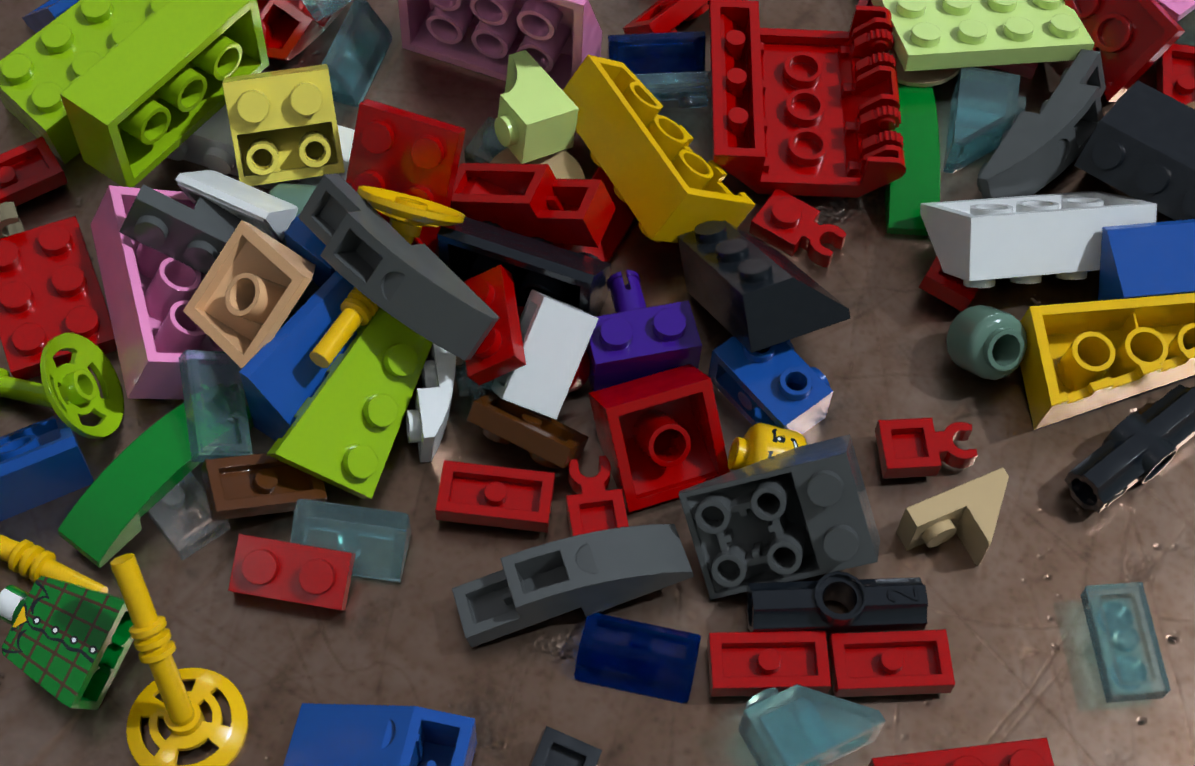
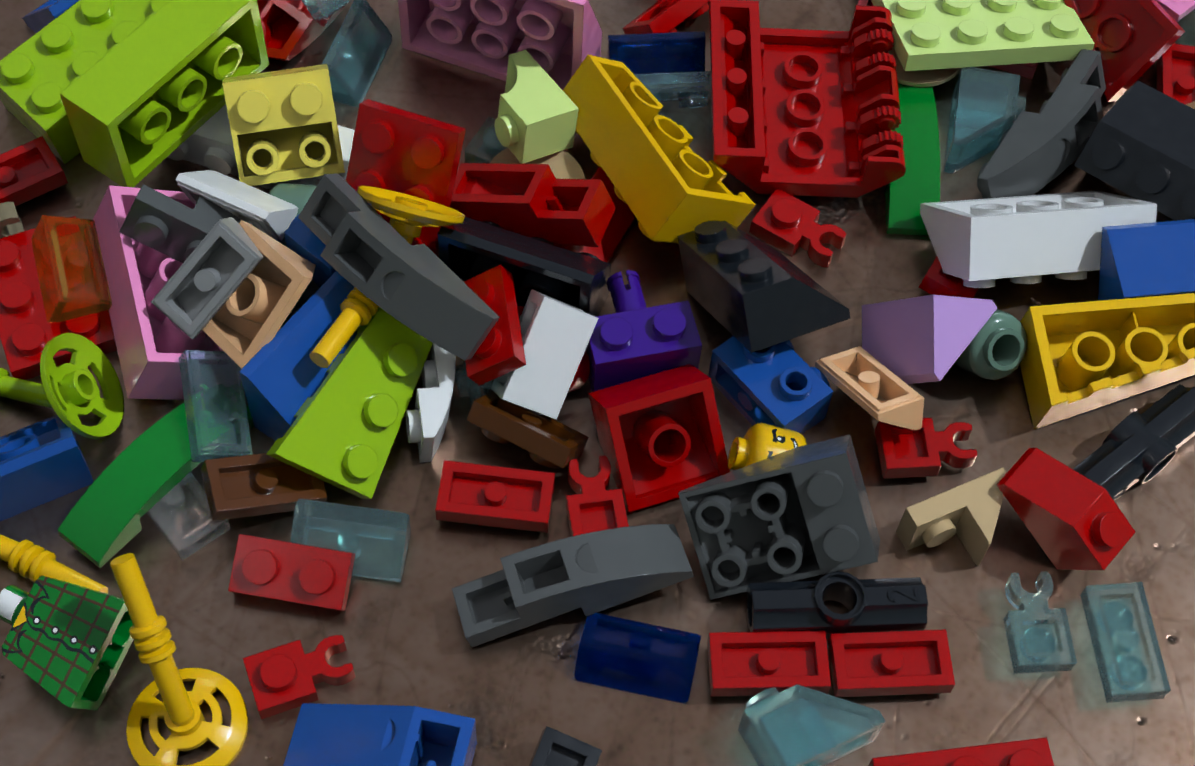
none -> clear orange slope [31,215,112,322]
none -> light grey slope [151,217,264,340]
none -> red plate [243,635,355,720]
none -> light nougat slope [815,346,924,430]
none -> lavender slope [862,294,997,384]
none -> red slope [997,448,1135,570]
none -> clear light blue plate [1003,571,1077,674]

